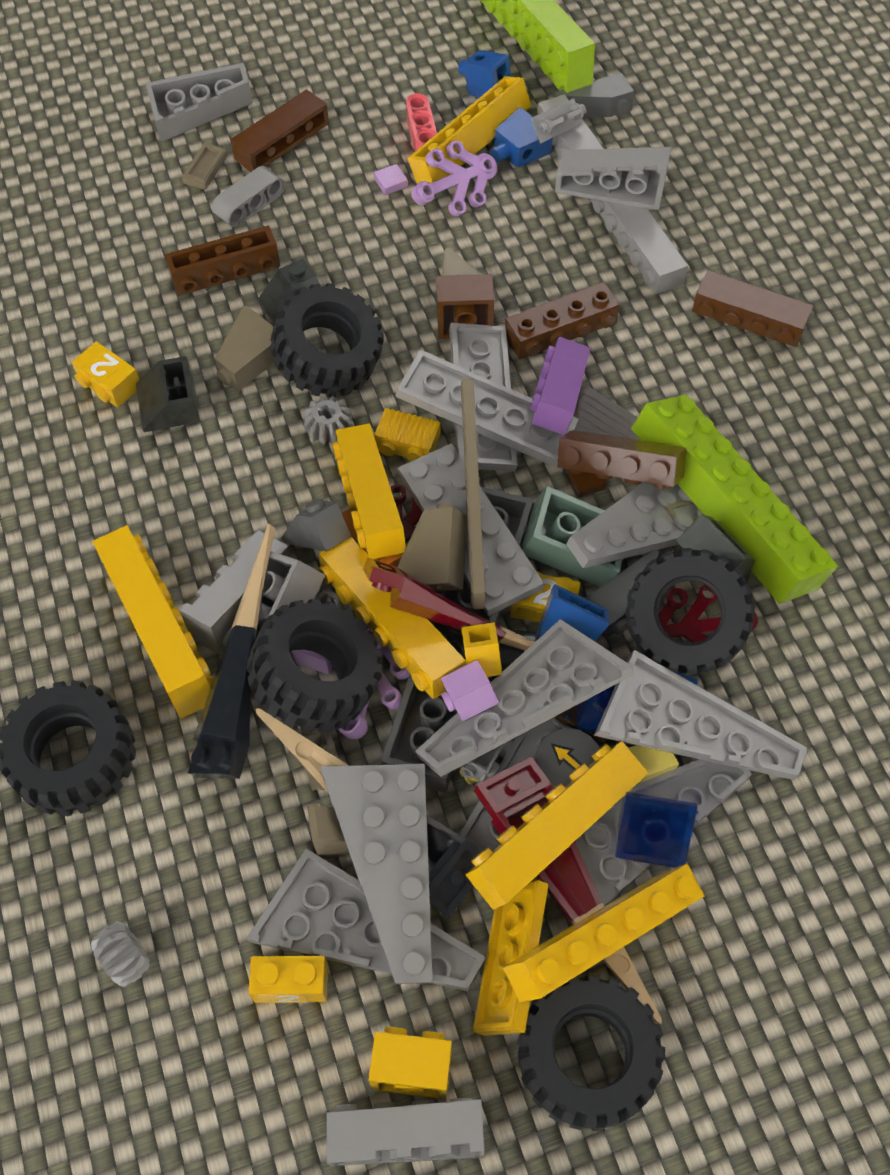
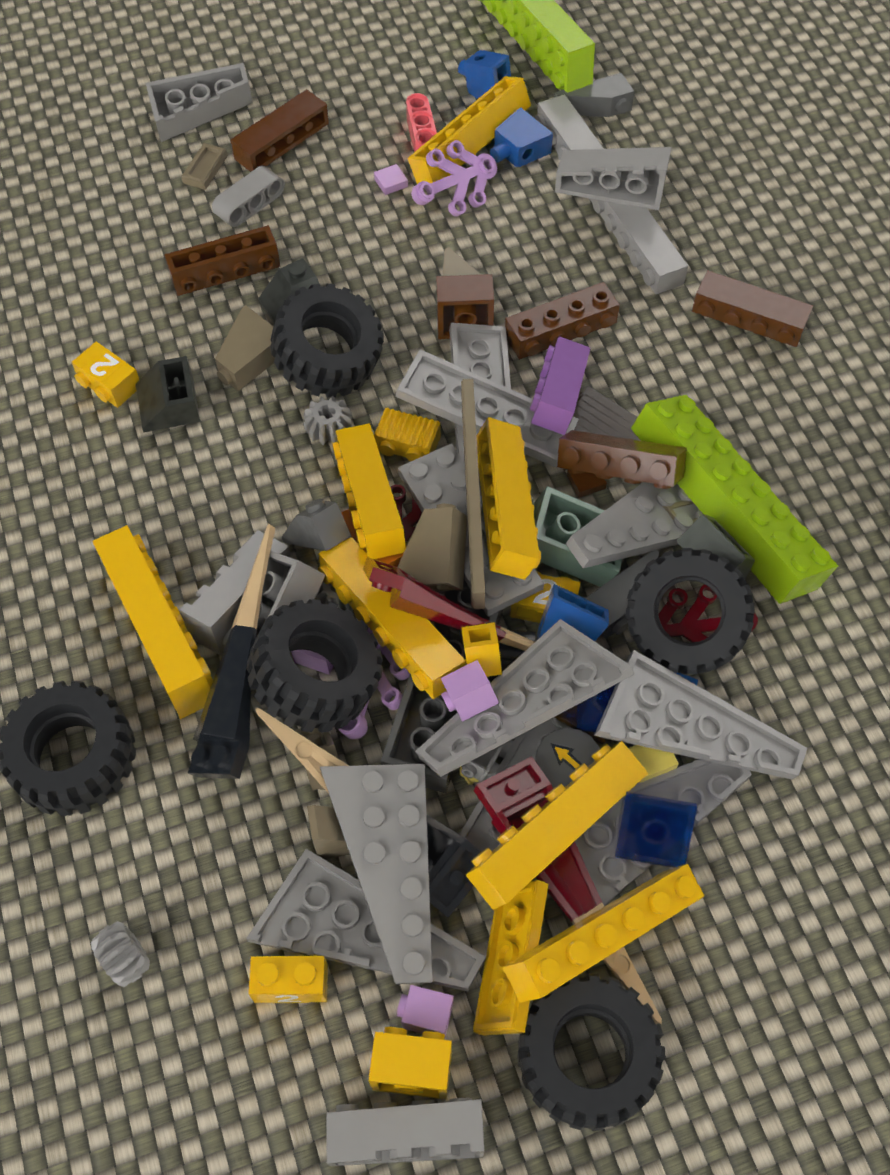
light grey hinge [531,98,586,143] -> none
none -> lavender brick [397,985,454,1038]
none -> yellow brick [477,417,541,580]

